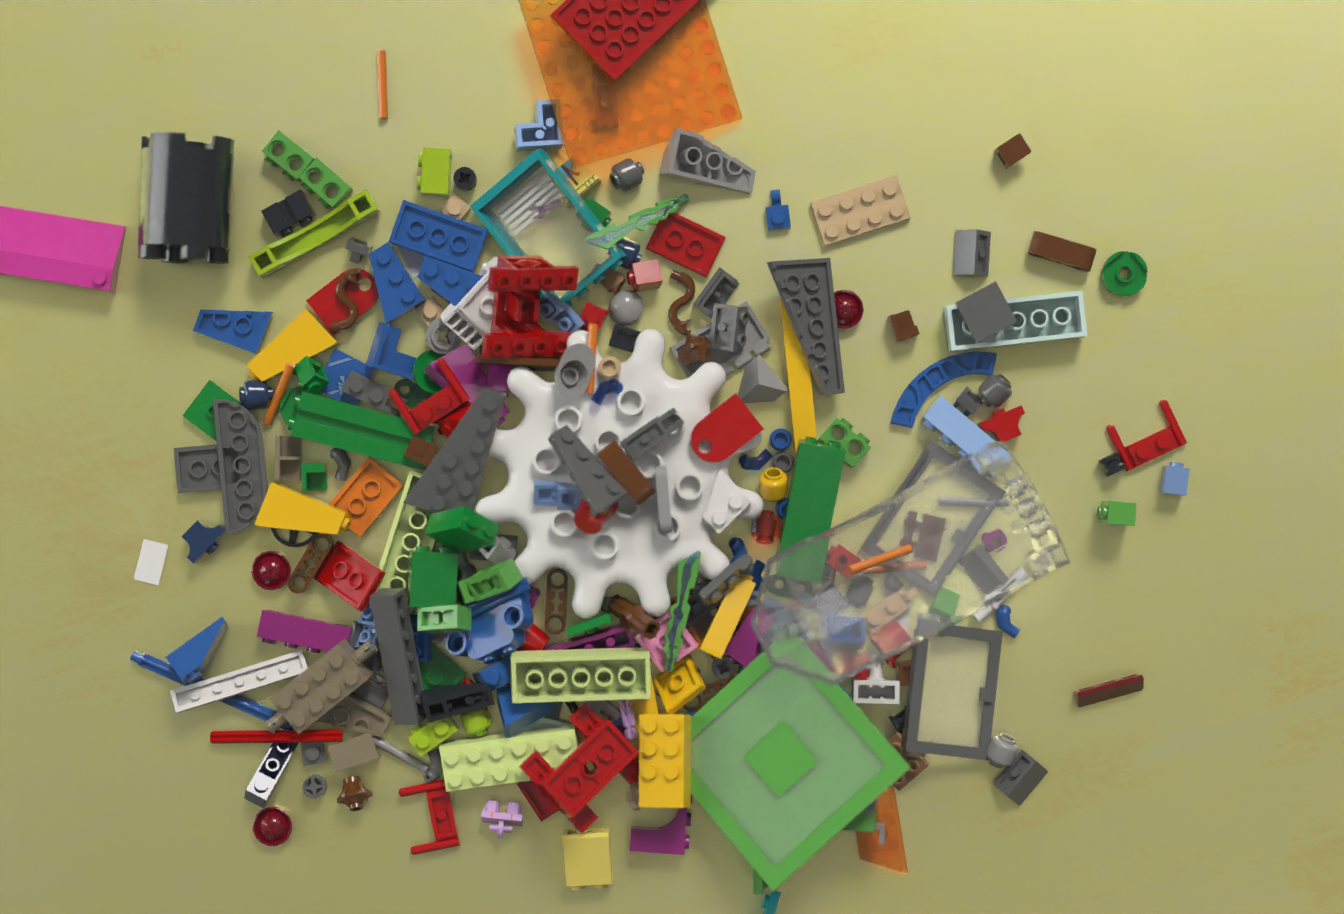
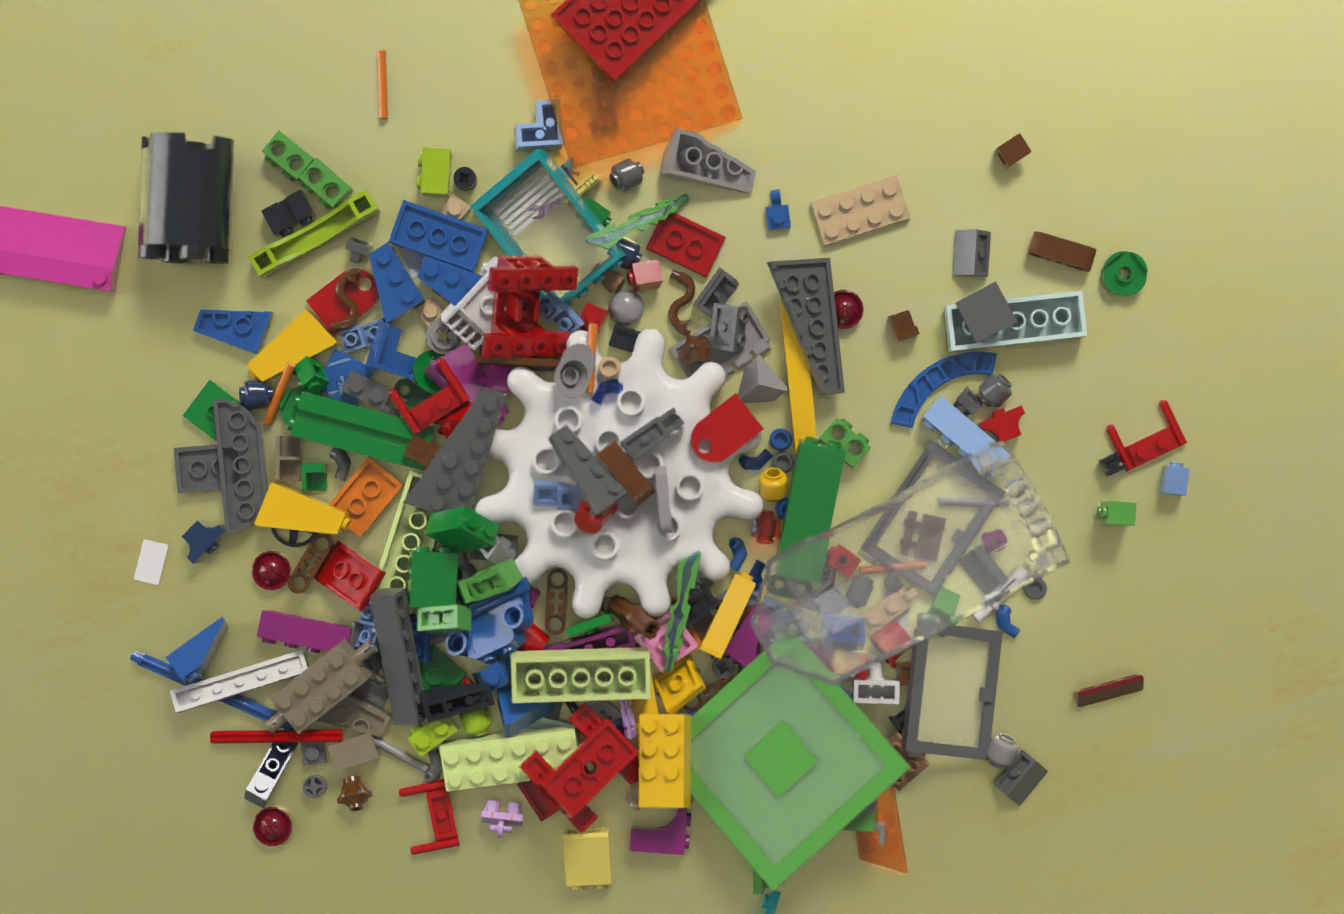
dark grey hinge [699,554,755,608] -> none
white wing [703,469,752,533] -> none
orange bar [848,544,913,575] -> none
none -> medium blue slope [339,318,386,353]
none -> dark grey tile [1023,577,1047,600]

